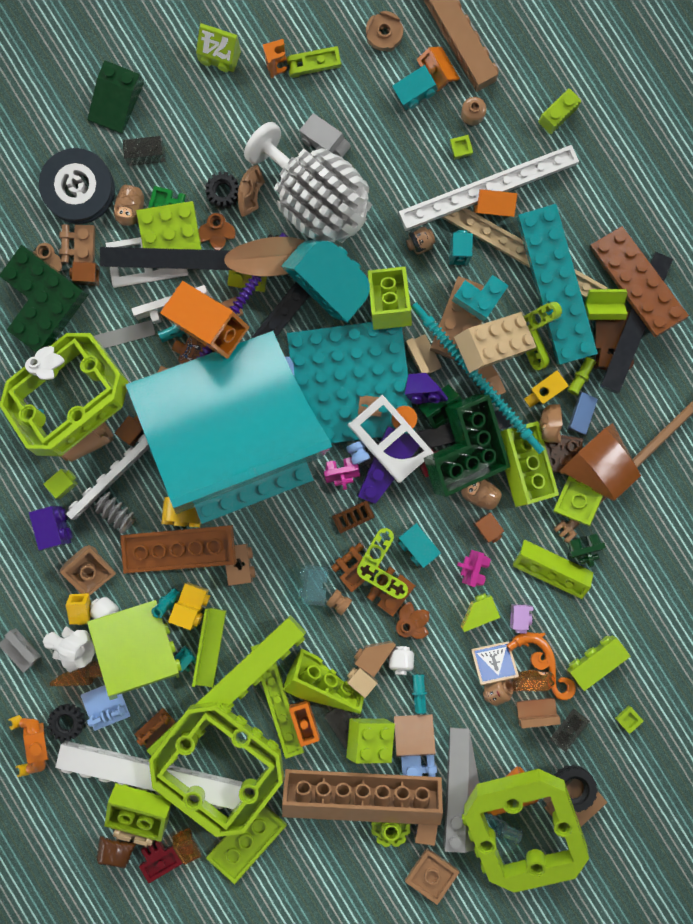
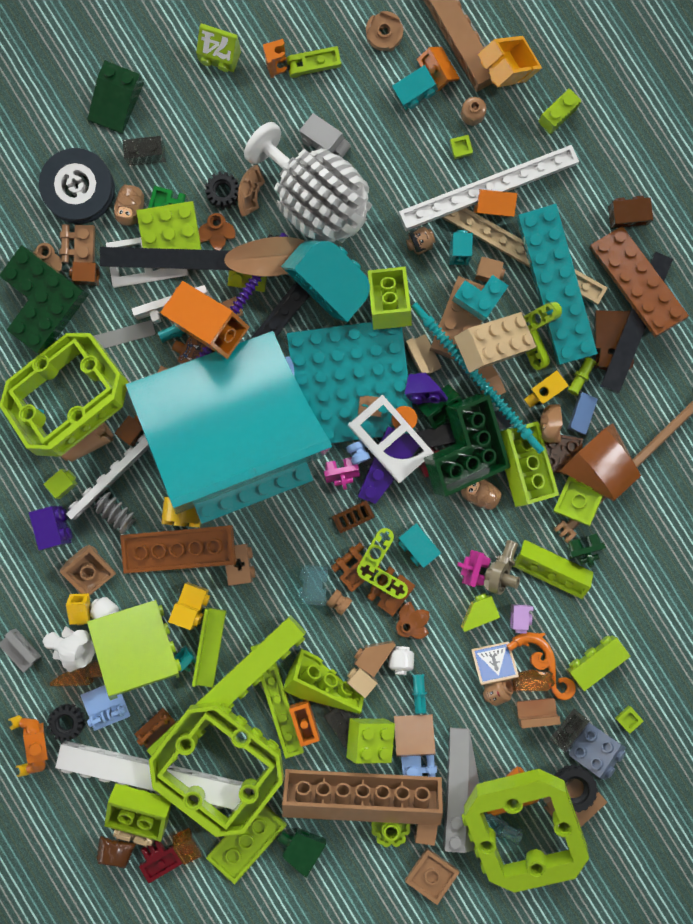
white plate [25,346,65,380] -> none
teal axle [152,589,180,618] -> none
dark orange brick [473,512,504,543] -> none
lime panel [585,289,627,320] -> none
none -> dark green torso [277,828,326,878]
none -> medium nougat brick [475,257,505,282]
none -> light orange piece [478,36,542,87]
none -> dark tan pin [484,540,520,595]
none -> sand blue bracket [569,724,626,780]
none -> reddish brown brick [608,196,653,229]

